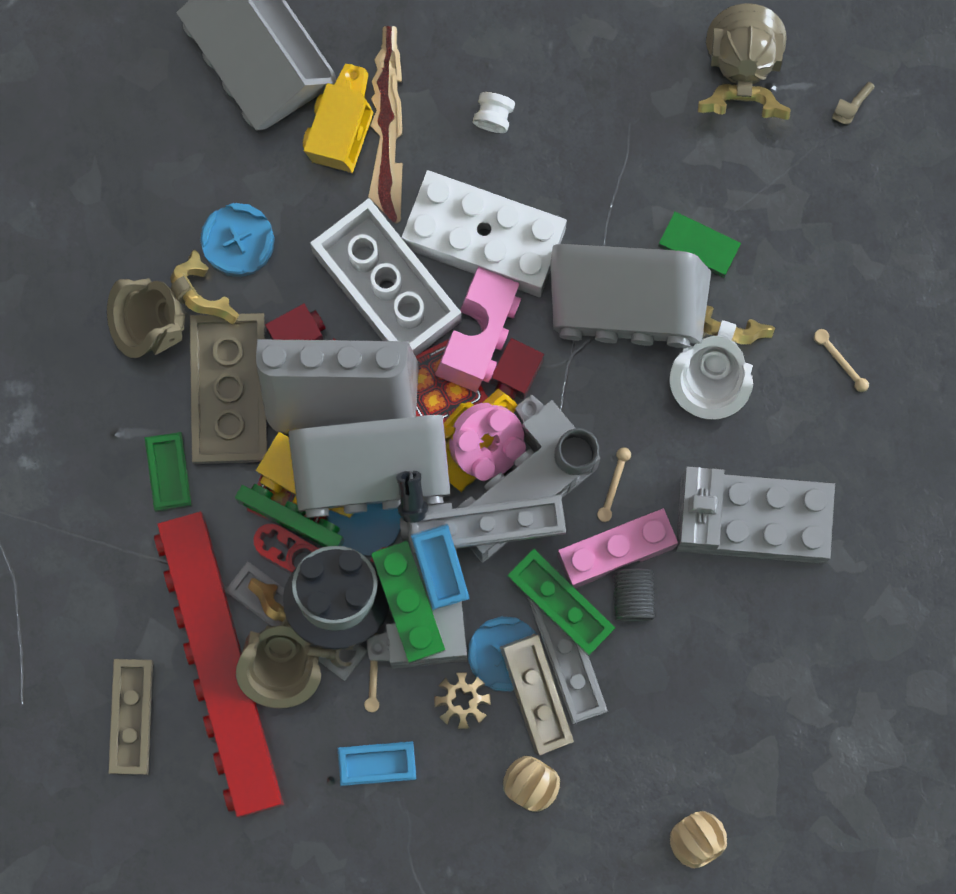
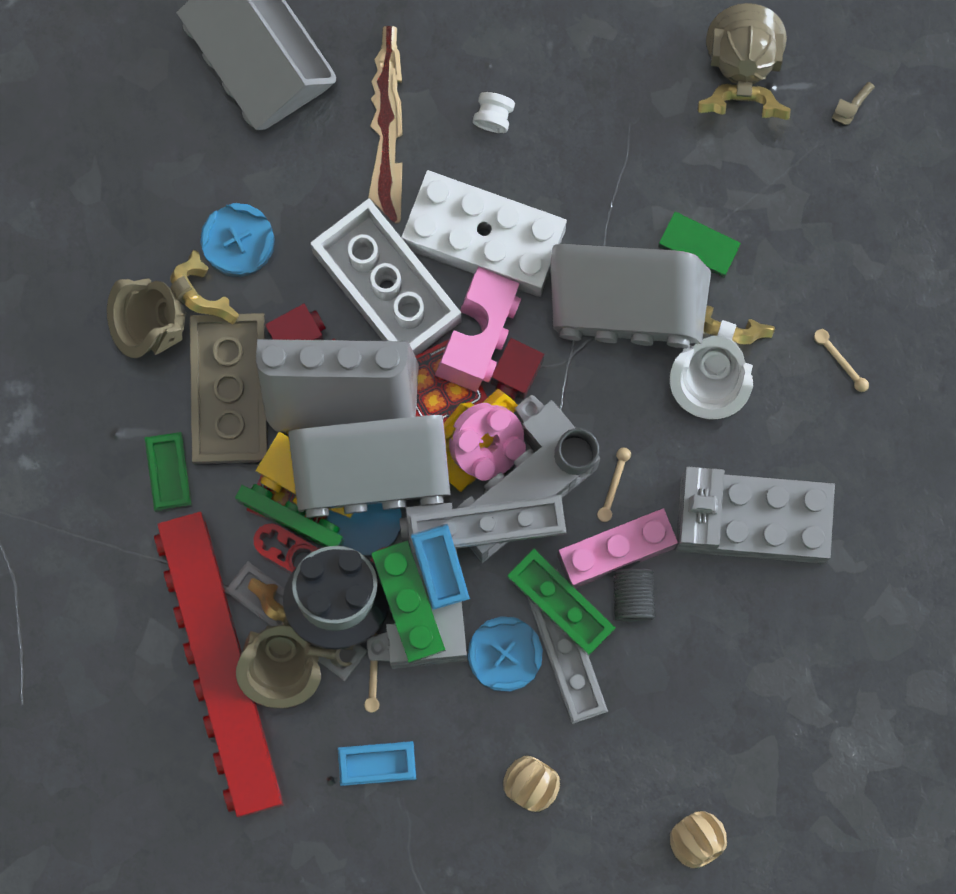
dark tan plate [109,659,153,775] -> none
yellow hinge [303,63,374,173] -> none
black pin [396,470,428,523] -> none
tan piece [434,672,491,729] -> none
plate [500,634,574,755] -> none

